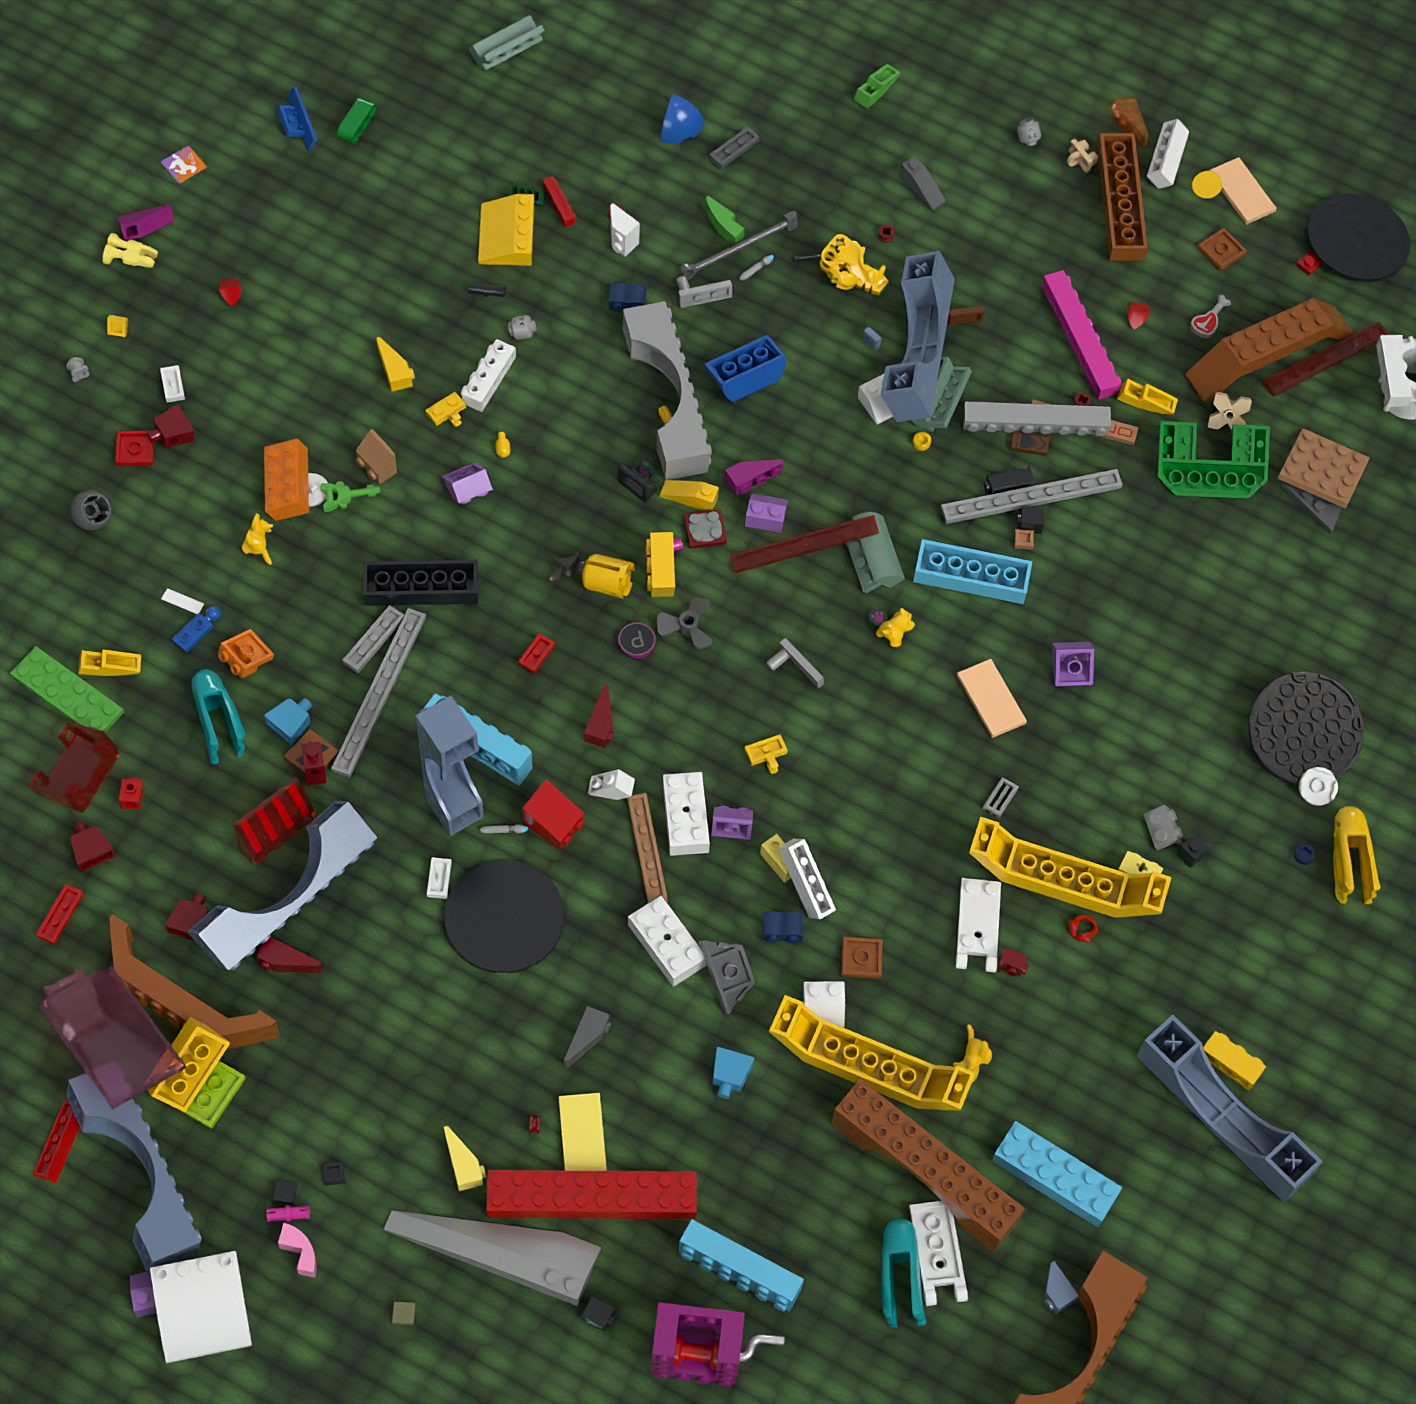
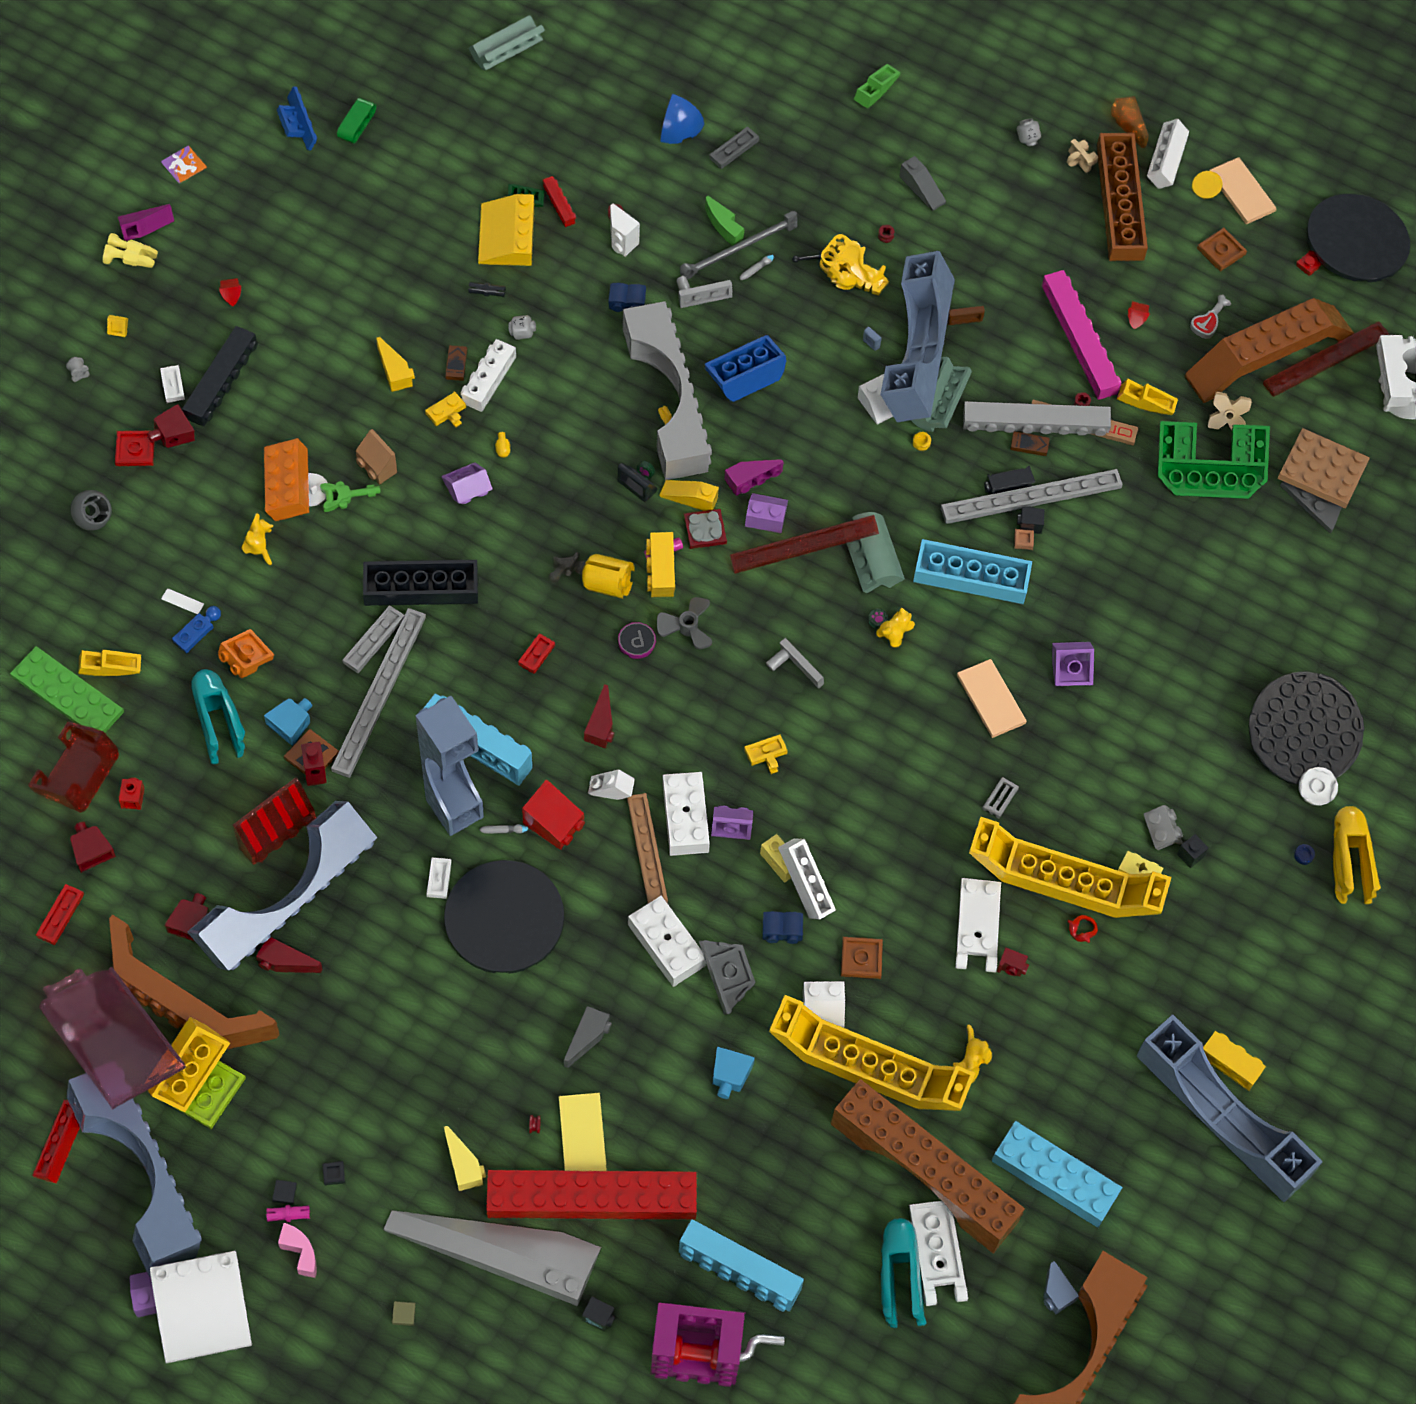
none -> black brick [182,326,258,427]
none -> reddish brown tile [445,345,468,381]

